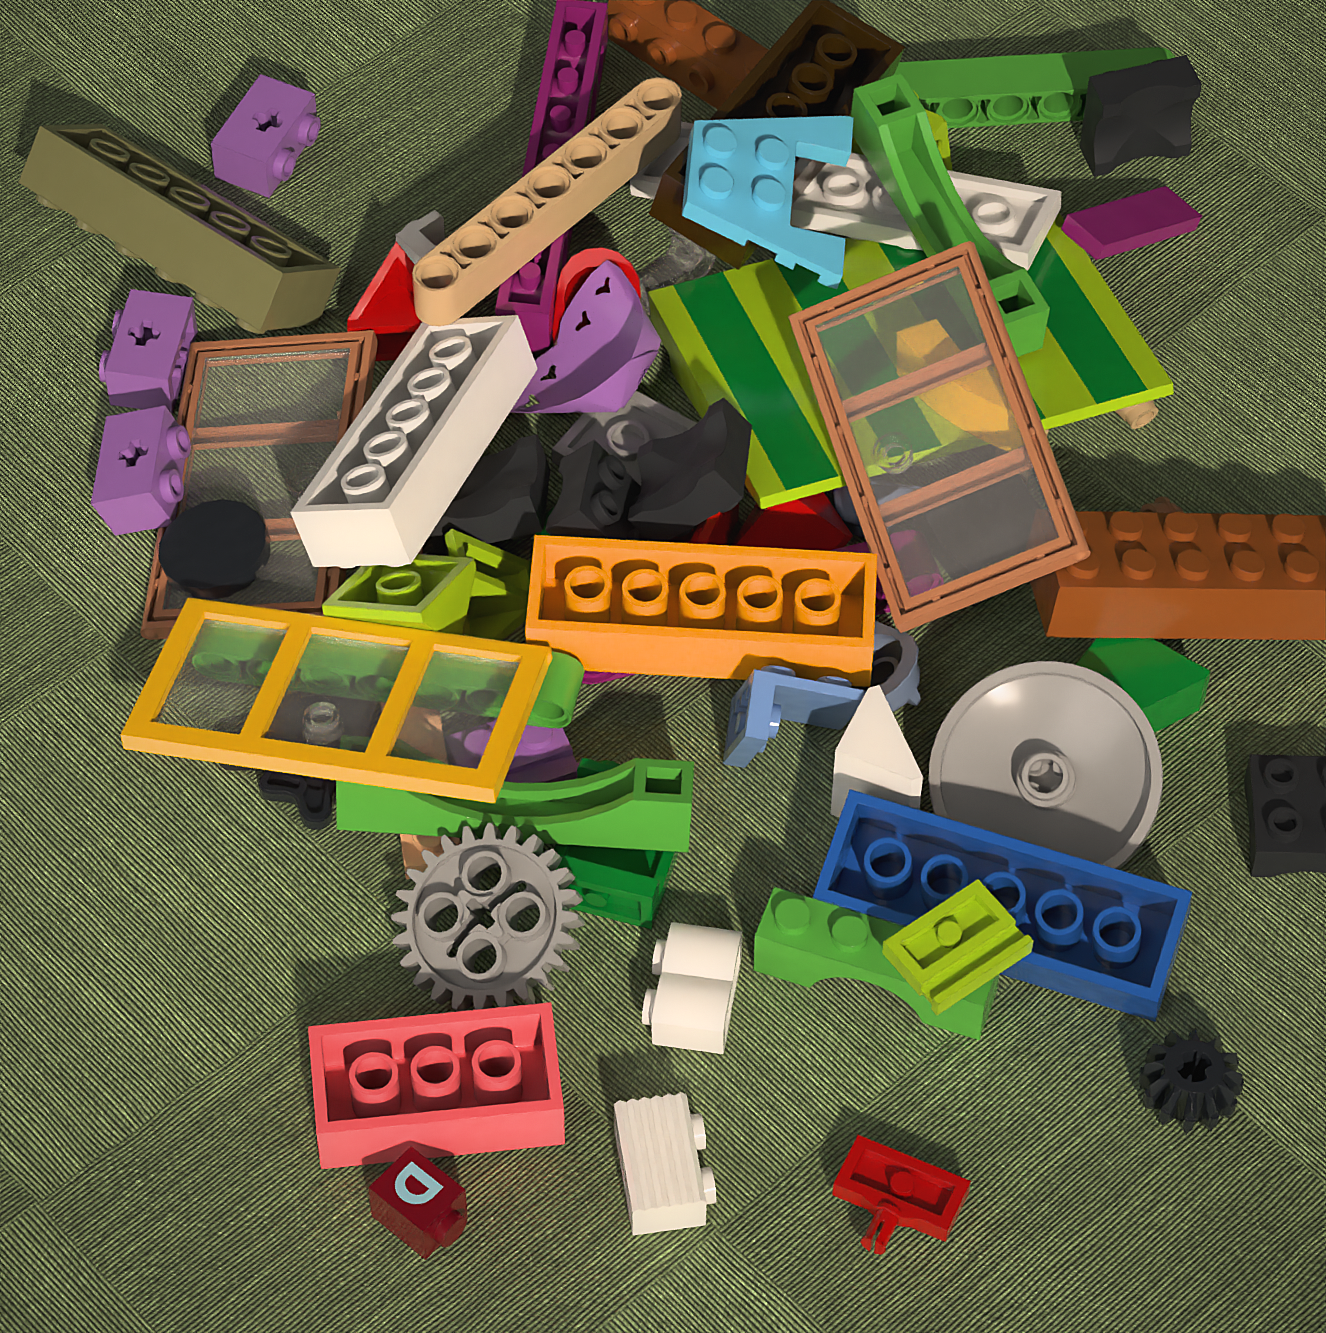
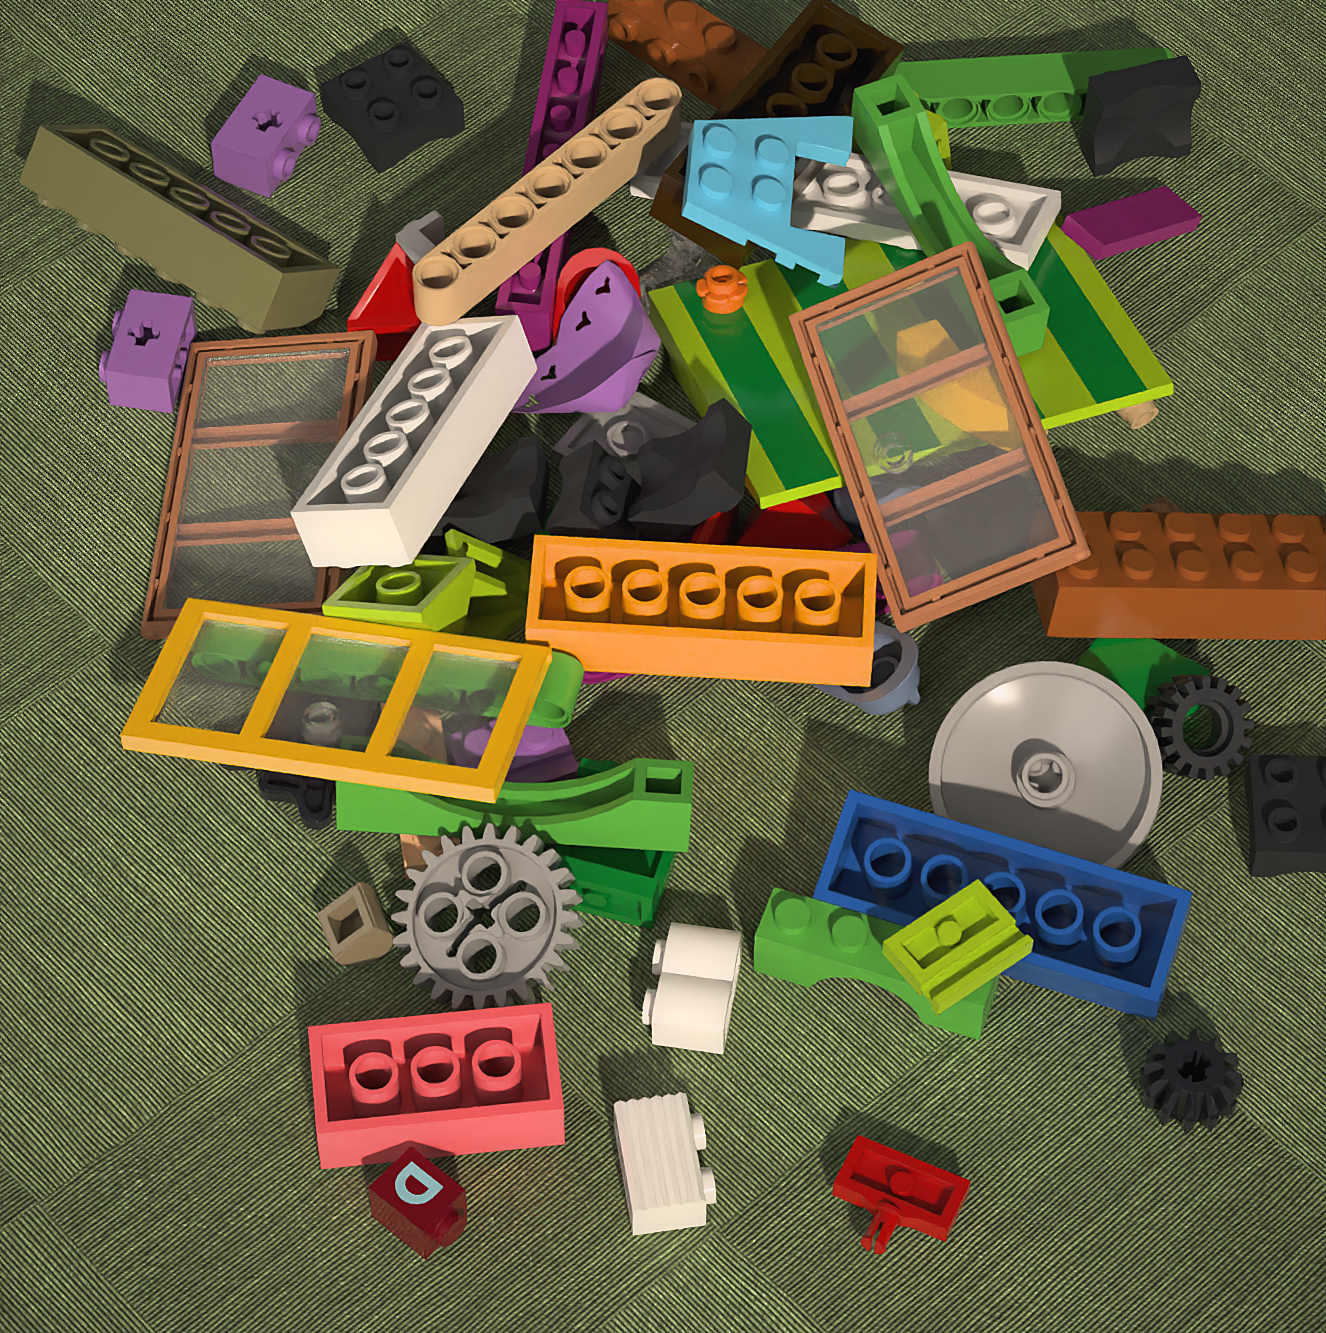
medium lavender brick [91,405,191,536] -> none
black tile [159,499,271,600] -> none
medium blue bracket [722,666,866,768] -> none
white slope [830,685,923,818] -> none
none -> dark tan brick [316,881,393,966]
none -> black brick [321,41,465,174]
none -> orange plate [696,265,748,314]
none -> black tyre [1145,674,1254,780]

